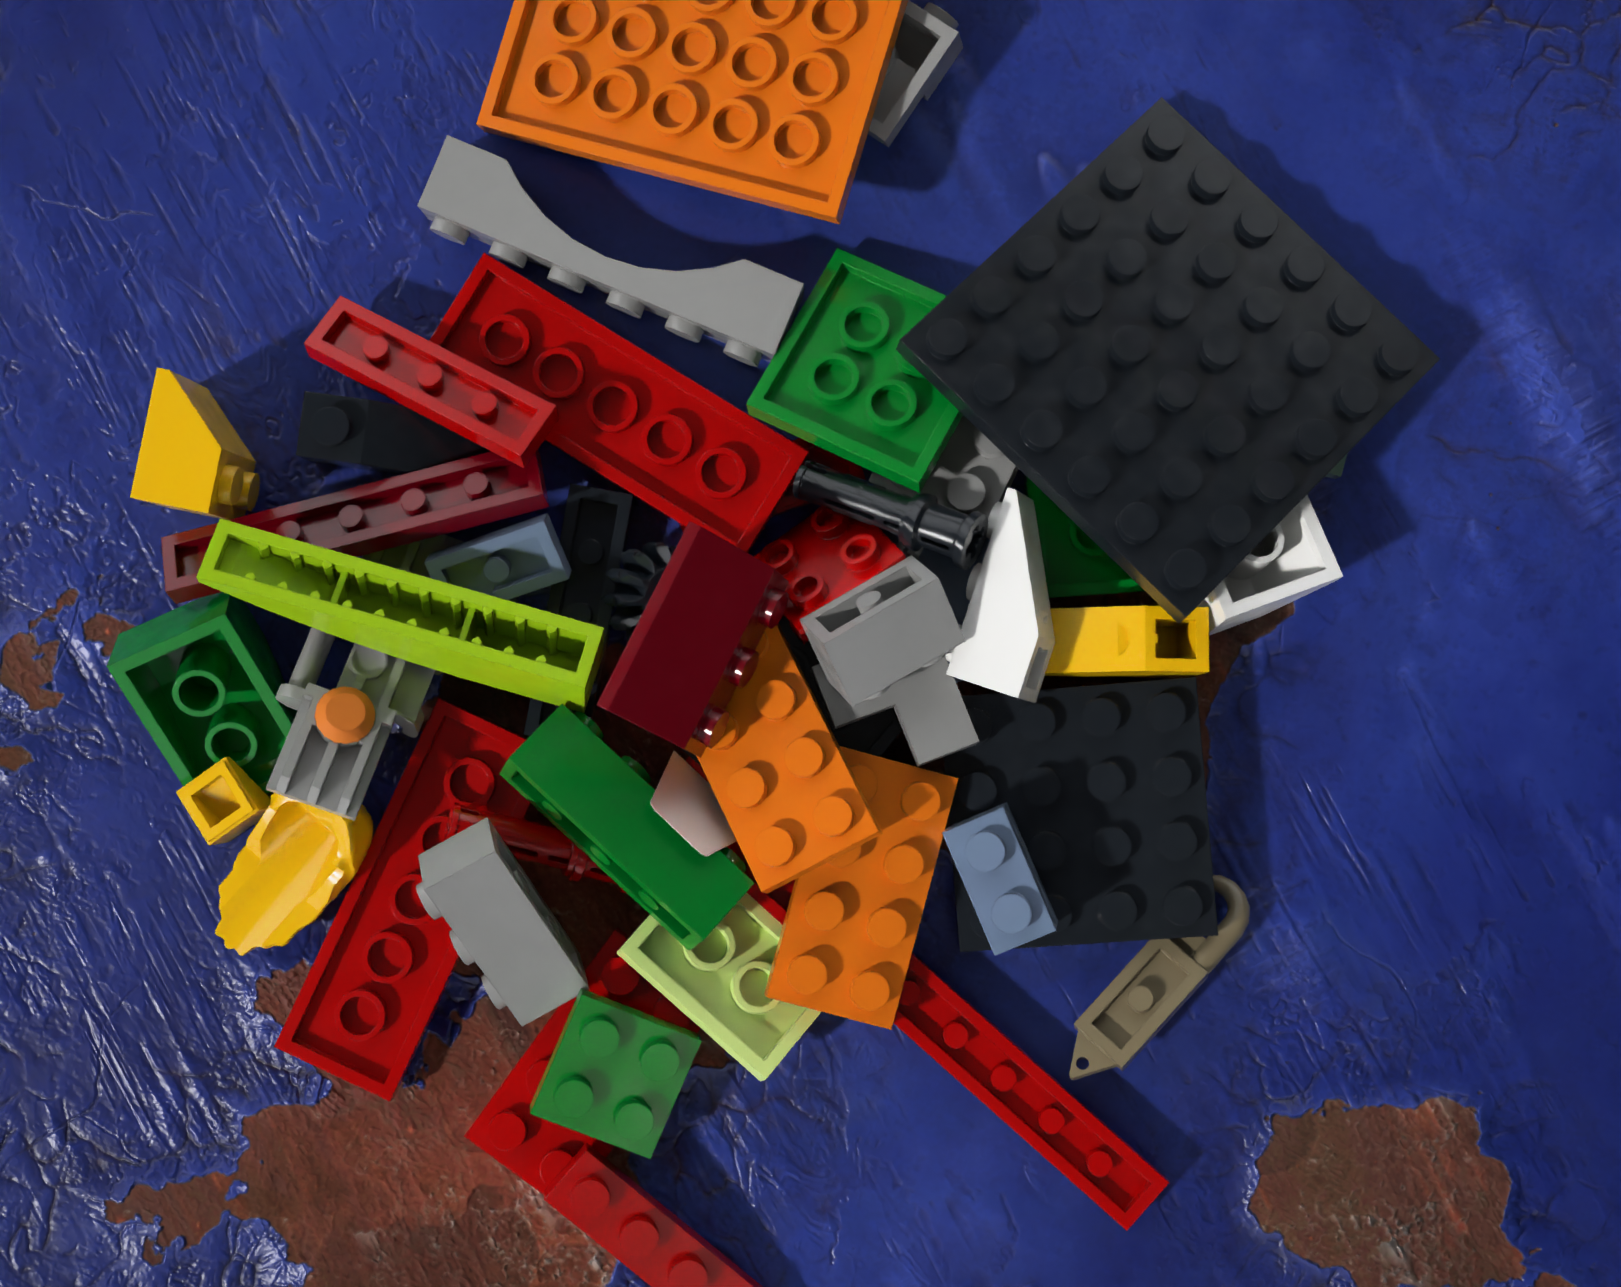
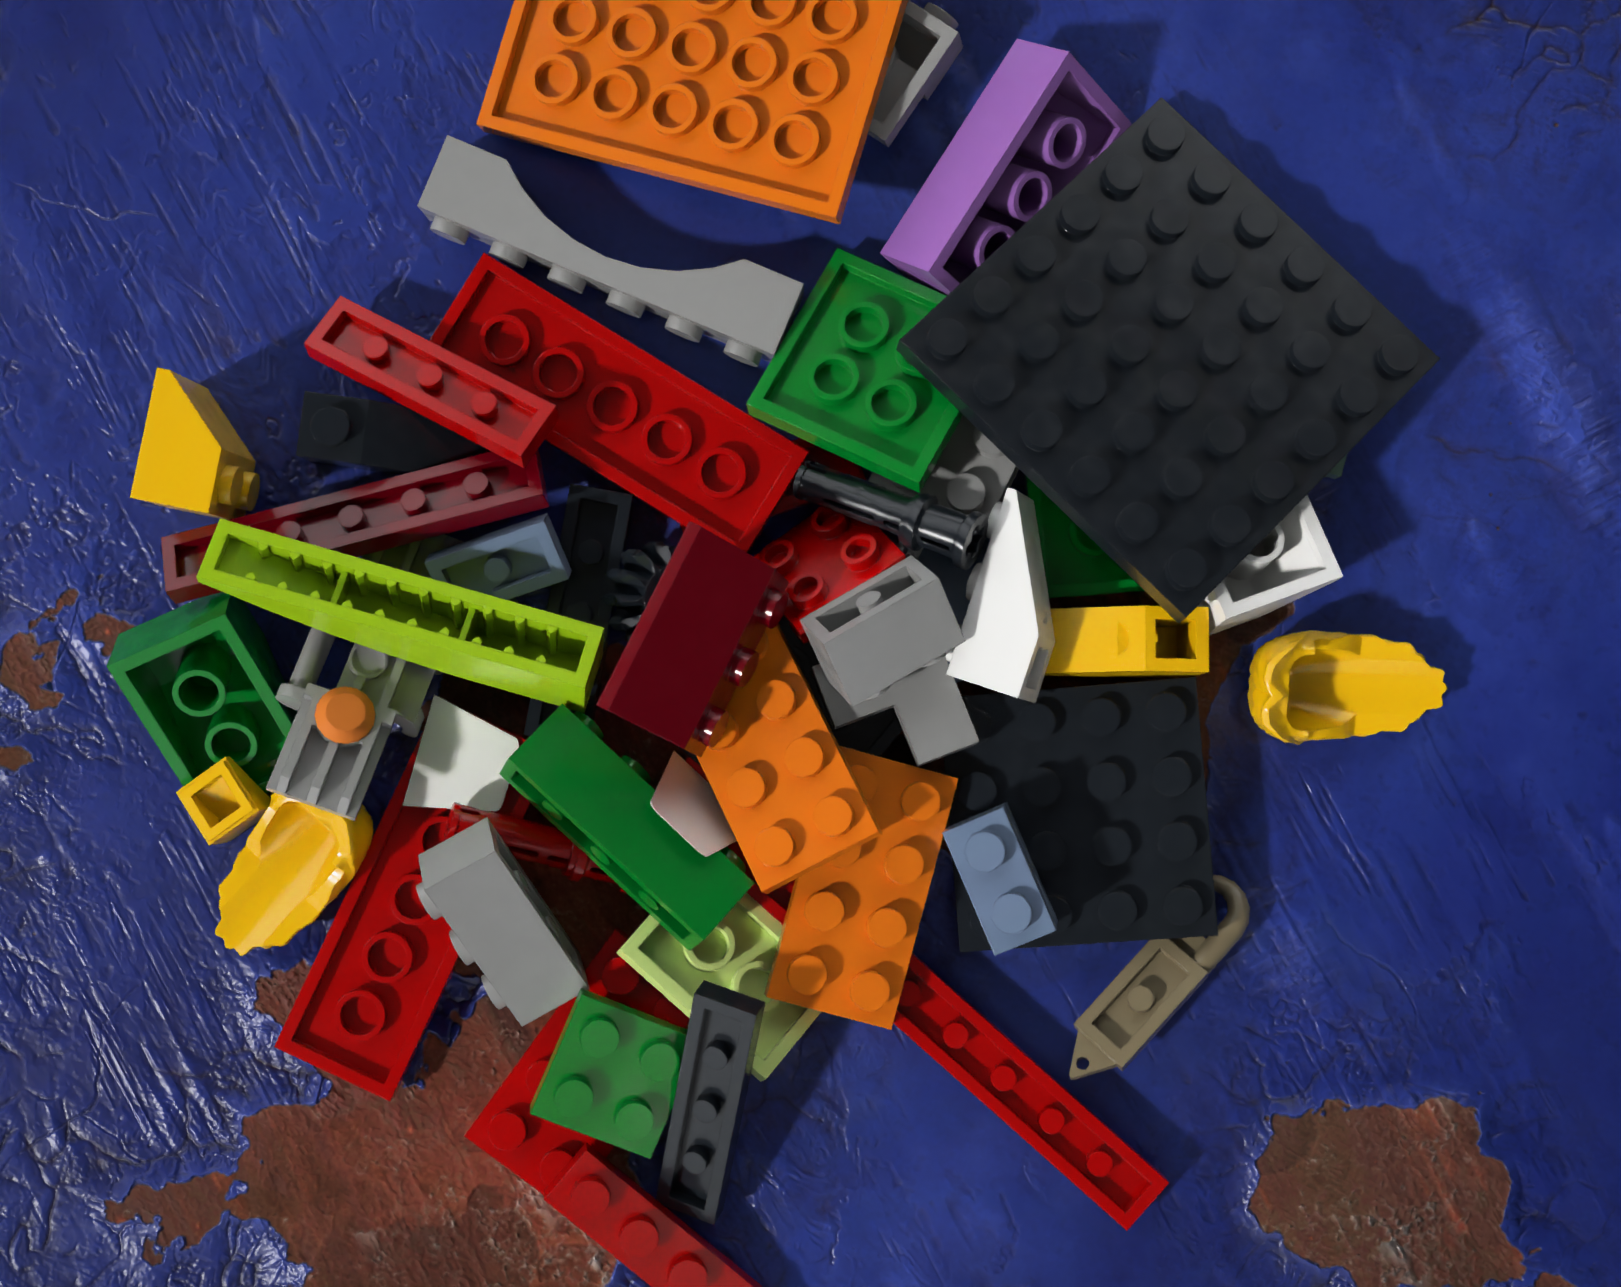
none -> white sticker [403,695,519,811]
none -> black plate [656,980,765,1225]
none -> medium lavender slope [880,39,1132,296]
none -> yellow hair [1247,630,1448,745]

